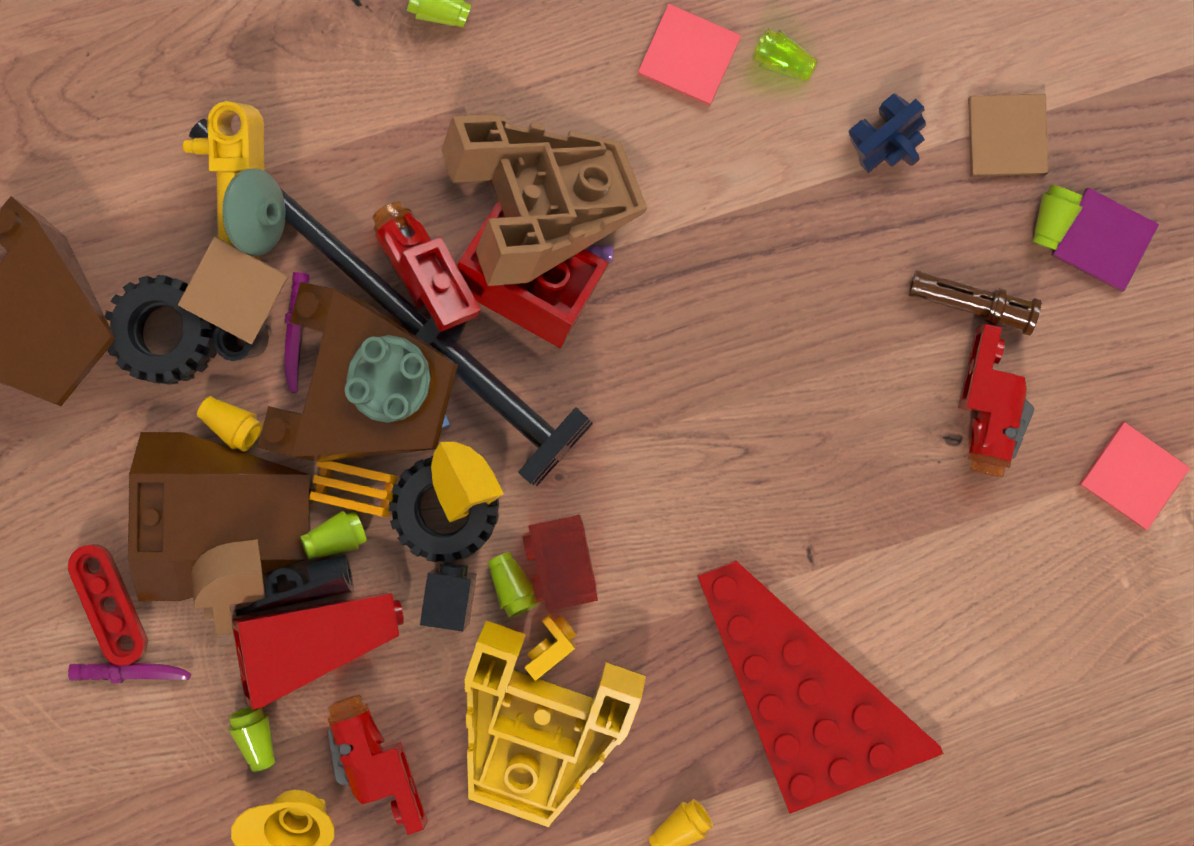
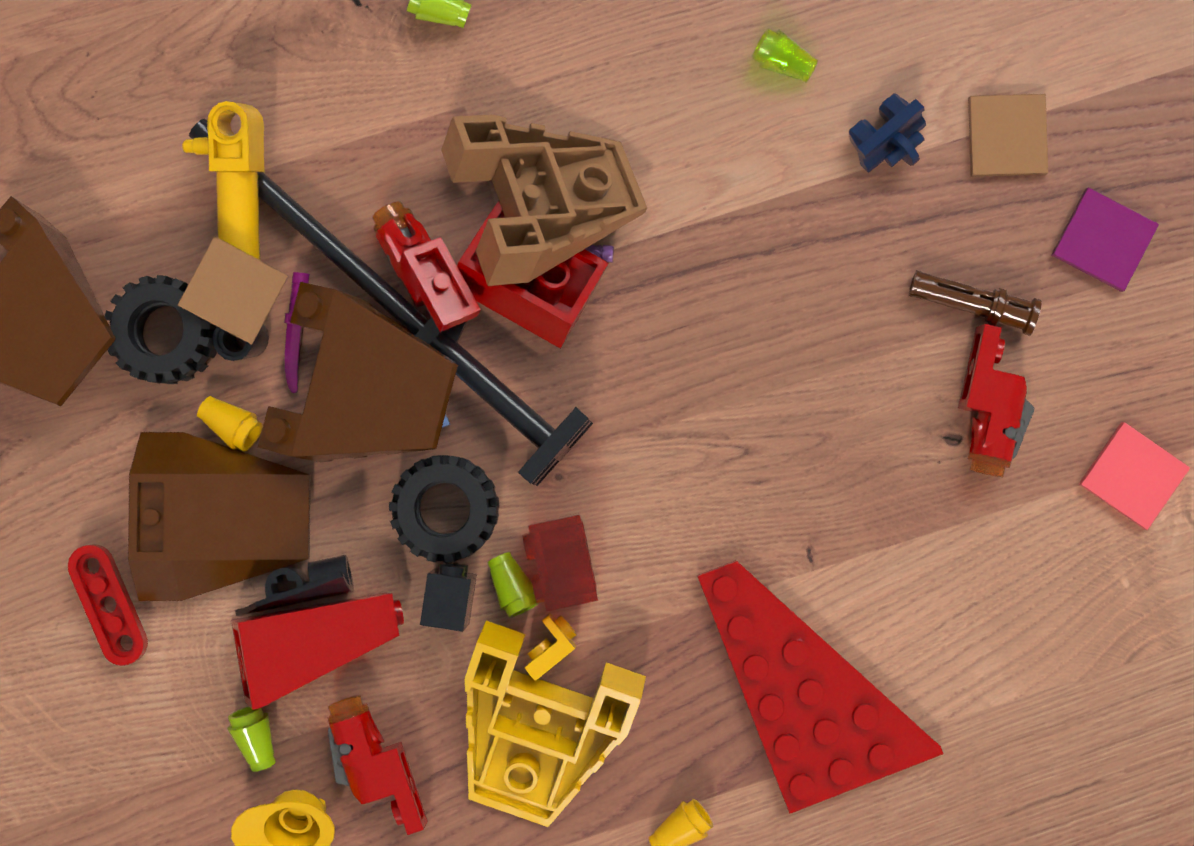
magenta piece [68,662,191,683] -> none
medium nougat brick [191,539,265,636] -> none
sand green dish [222,169,286,256] -> none
lime cone [300,510,367,560] -> none
light orange tile [309,461,398,517] -> none
sand green dish [345,335,431,423] -> none
yellow brick [431,441,504,522] -> none
coral piece [638,4,741,106] -> none
lime cone [1032,184,1083,250] -> none

